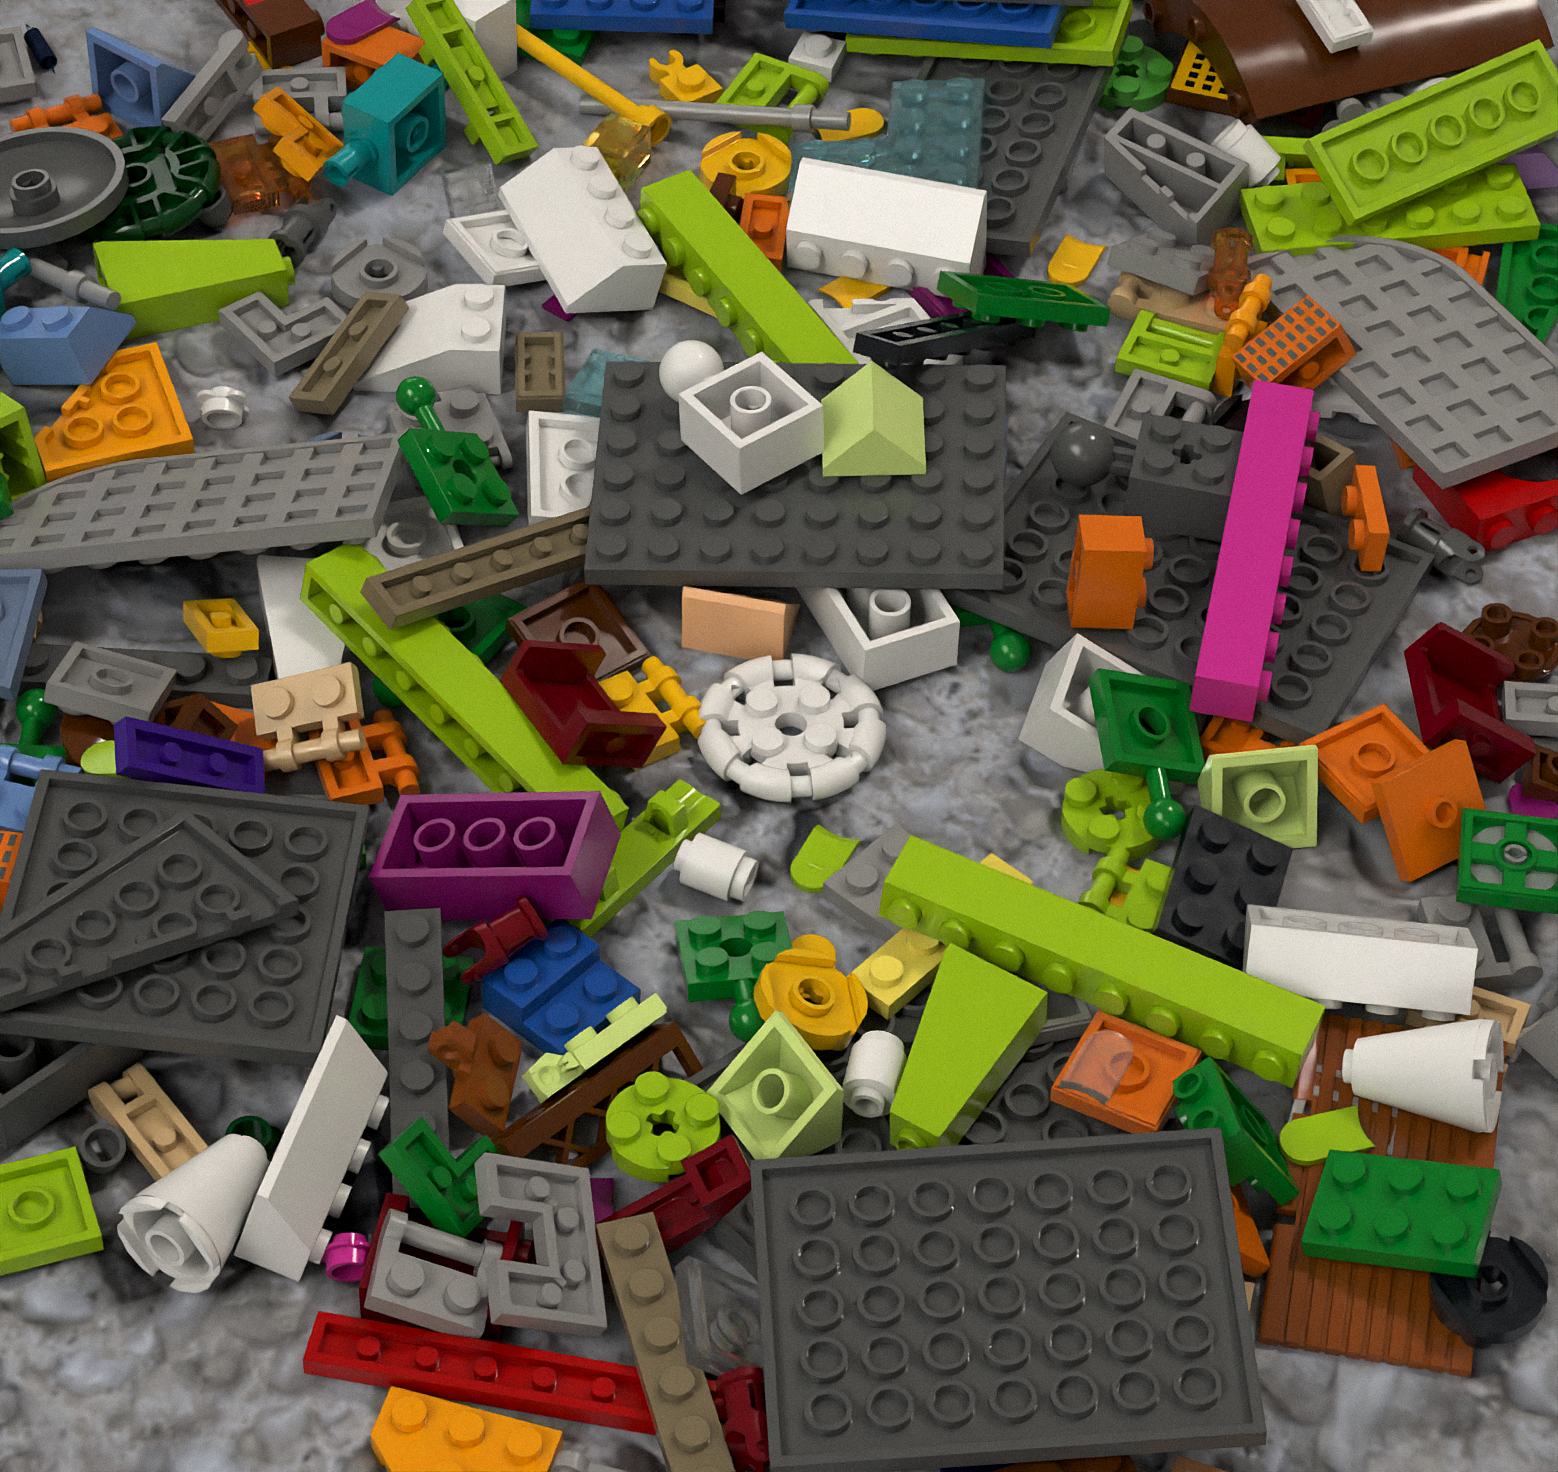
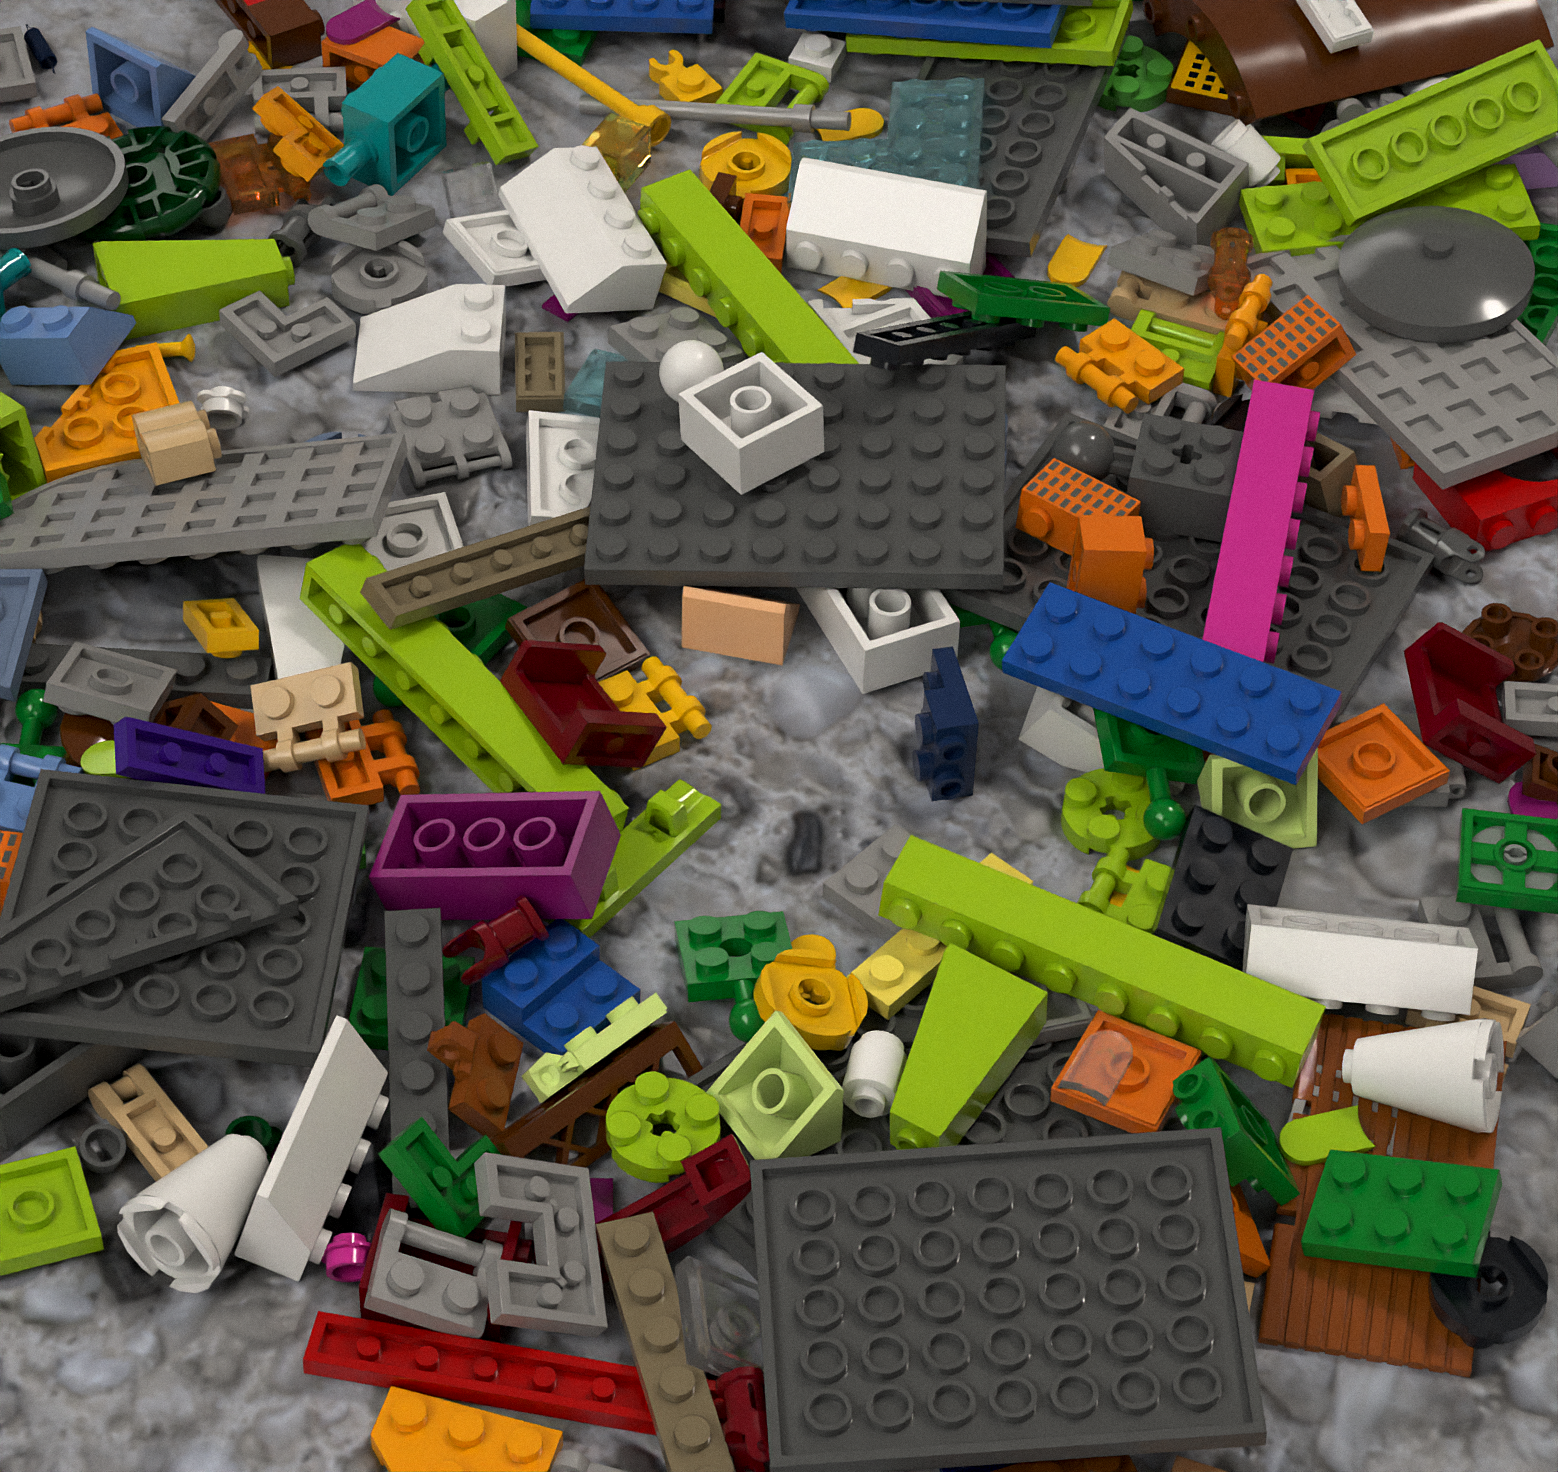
dark tan plate [288,291,409,415] -> none
green plate [396,376,519,527] -> none
white brick [674,833,759,902] -> none
white plate [697,653,886,803] -> none
lime piece [790,824,862,893] -> none
yellowish green slope [821,360,926,477] -> none
orange plate [1370,739,1486,882] -> none
none -> tan brick [131,400,222,486]
none -> yellow piece [136,334,196,363]
none -> light grey plate [308,184,435,251]
none -> light grey plate [608,307,745,363]
none -> dark blue plate [912,646,979,802]
none -> blue plate [1002,582,1342,785]
none -> orange brick [1015,458,1141,556]
none -> light orange plate [1055,318,1184,414]
none -> dark grey dish [1337,206,1535,342]

